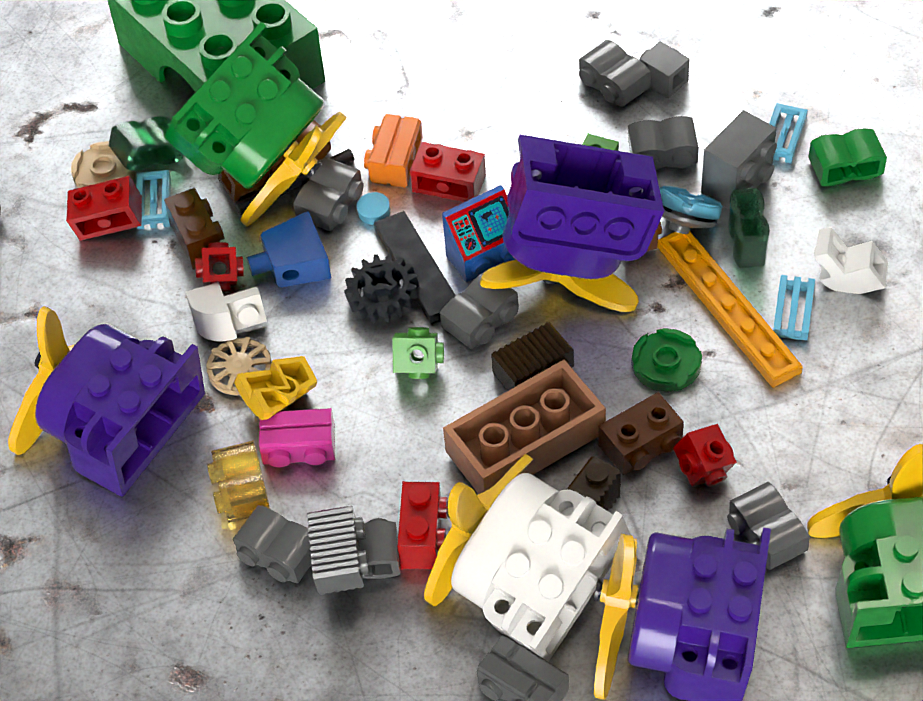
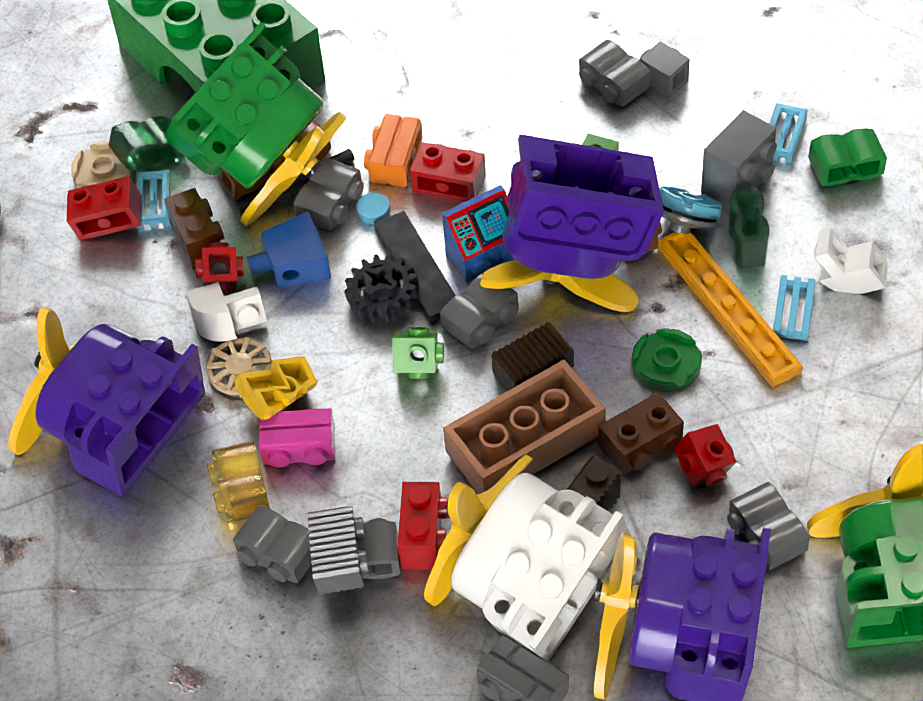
dark grey brick [628,116,699,170] -> none

